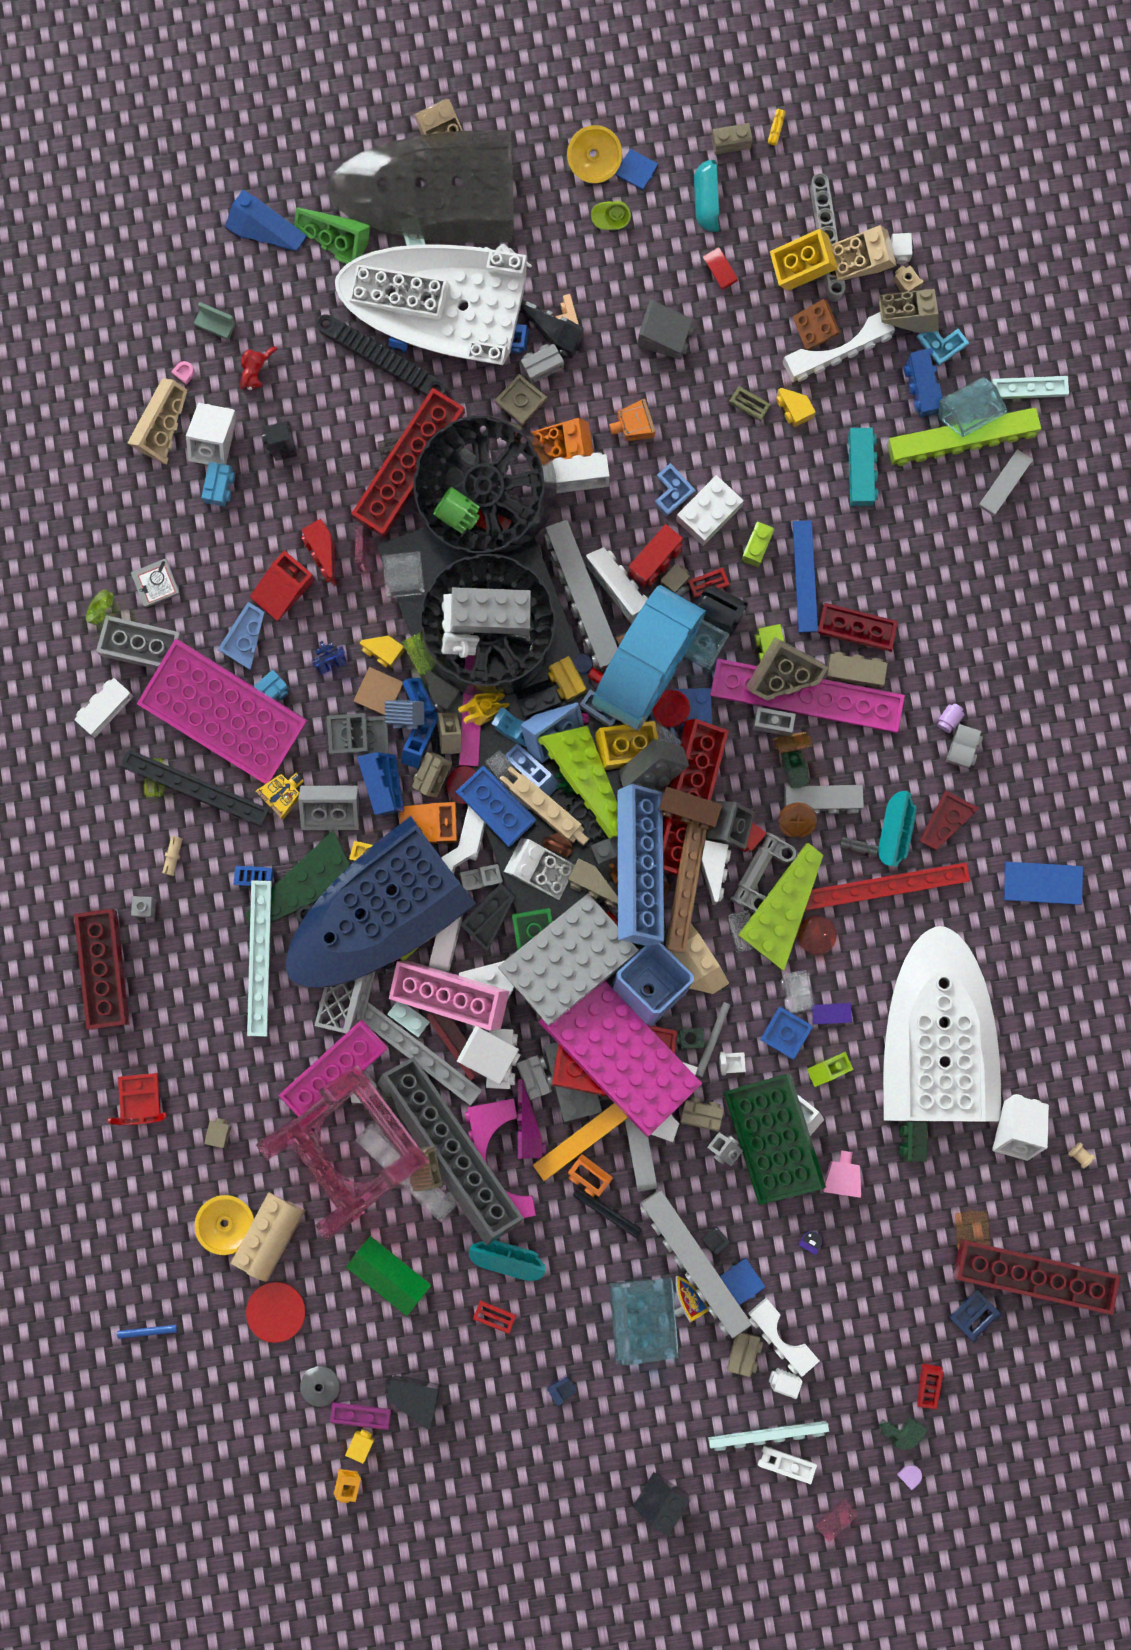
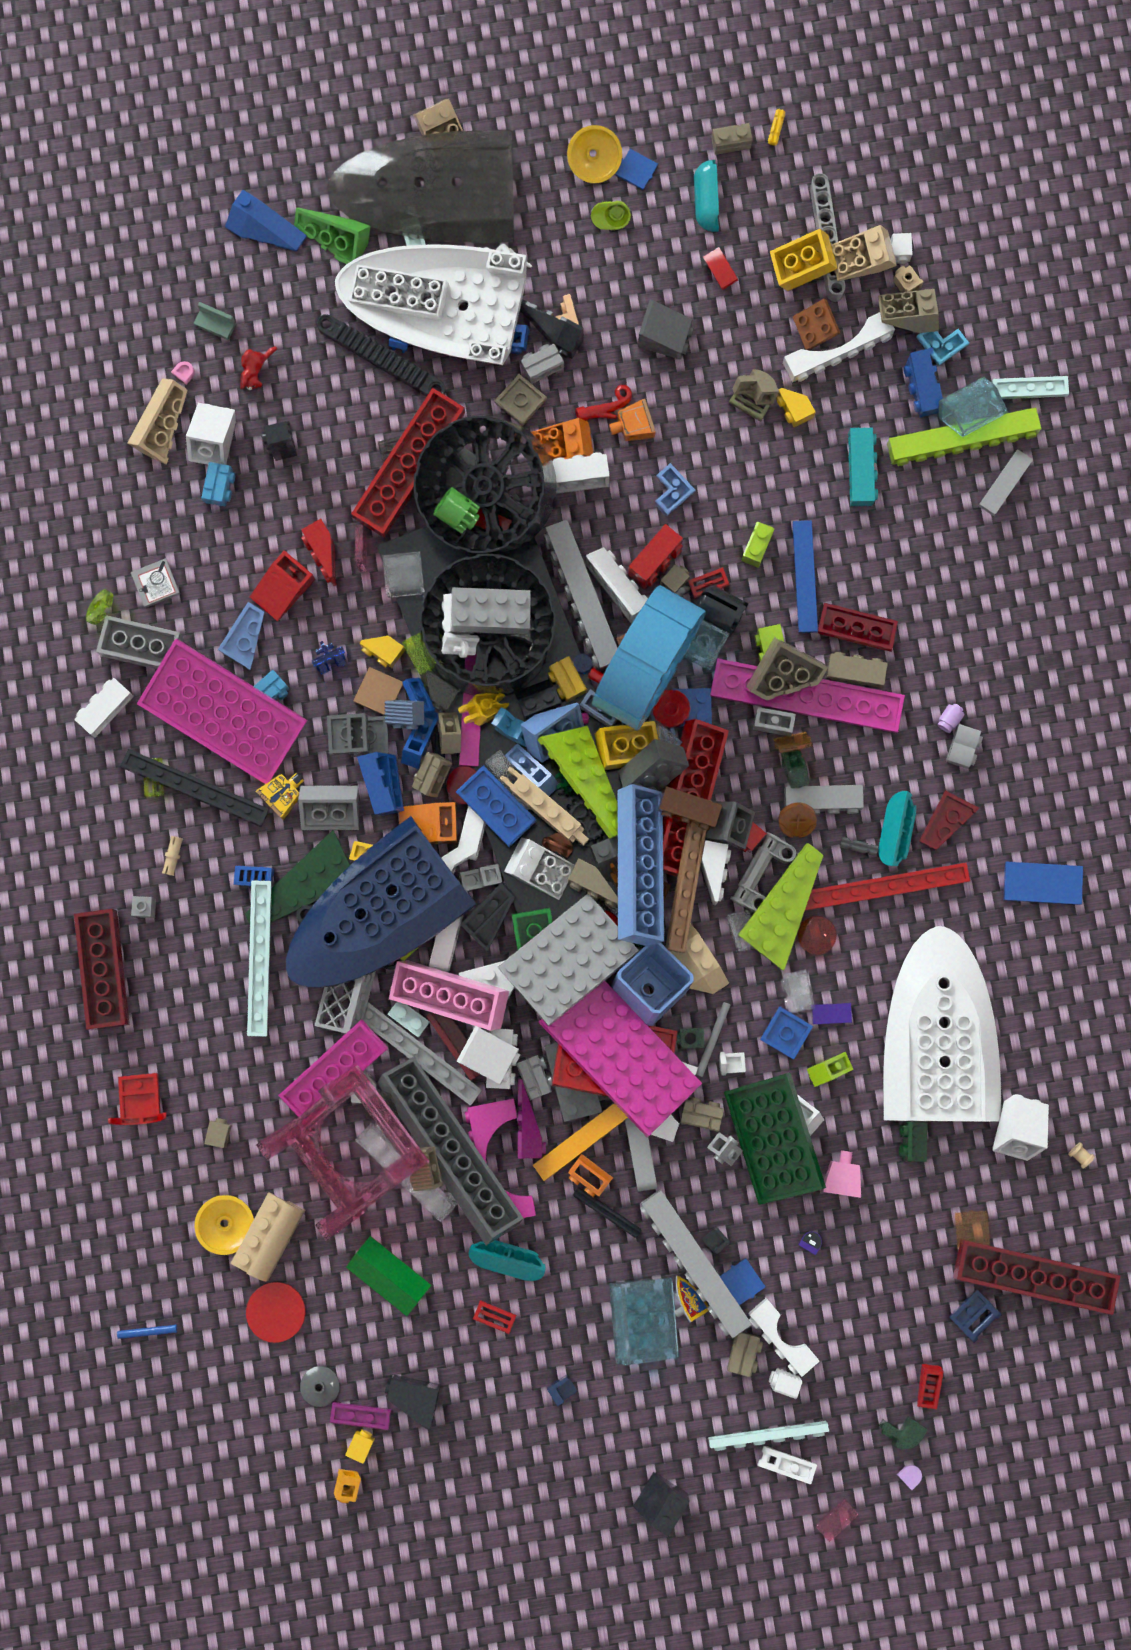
white brick [676,475,744,546] -> none
none -> red plant [575,385,632,421]
none -> dark tan brick [732,369,779,405]

